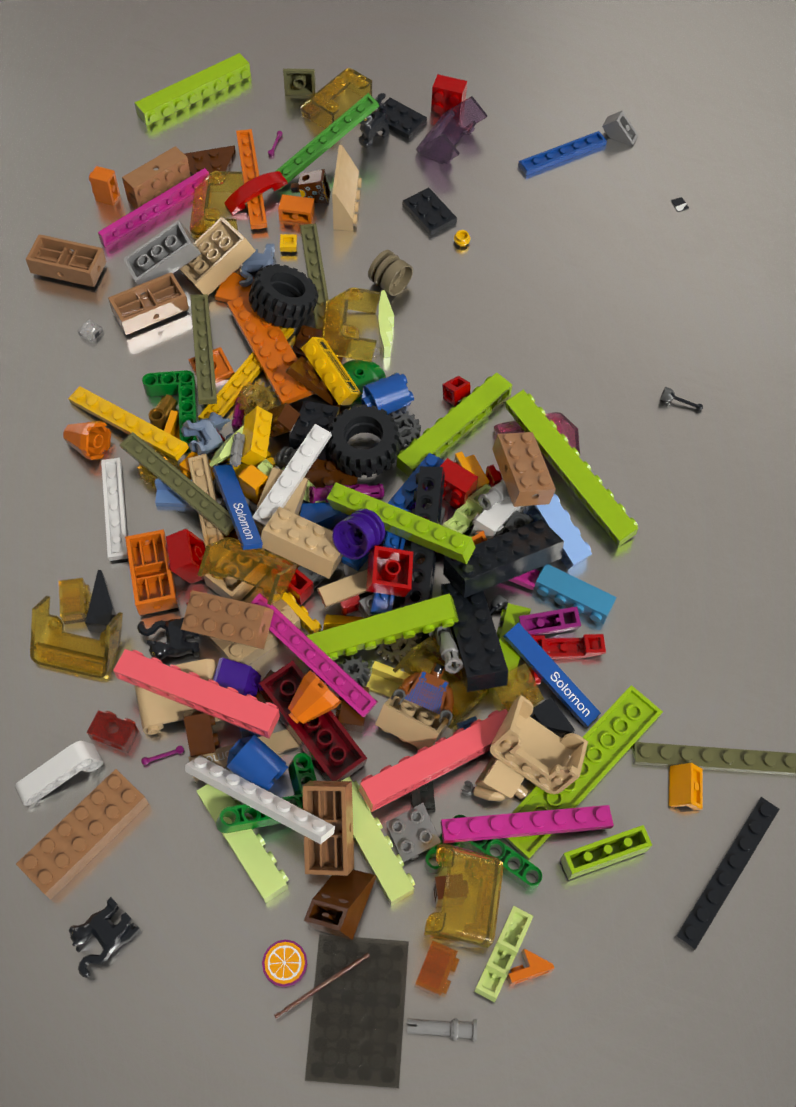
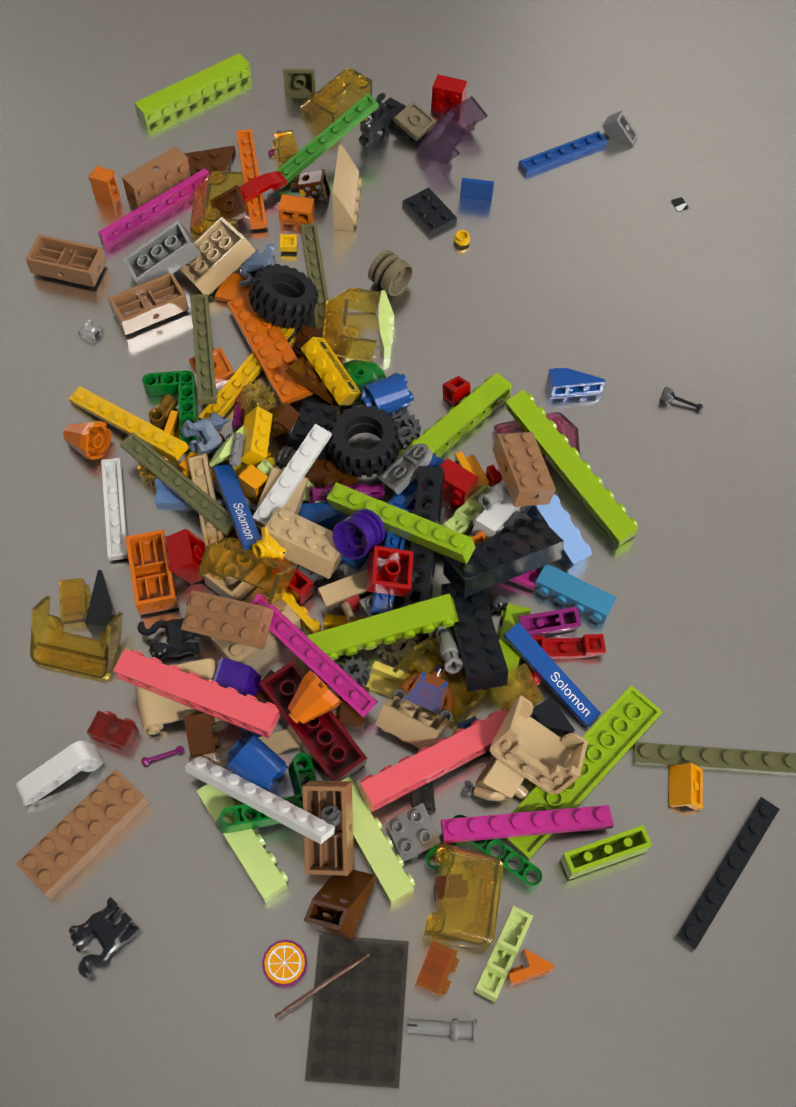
none -> reddish brown plate [210,185,249,224]
none -> yellow animal [252,527,286,561]
none -> clear yellow brick [272,130,299,166]
none -> dark grey plate [320,806,341,826]
none -> tan piece [341,601,355,622]
none -> light grey tile [378,443,432,495]
none -> dark tan tile [393,101,436,141]
none -> blue slope [460,178,494,202]
none -> blue slope [547,368,605,397]

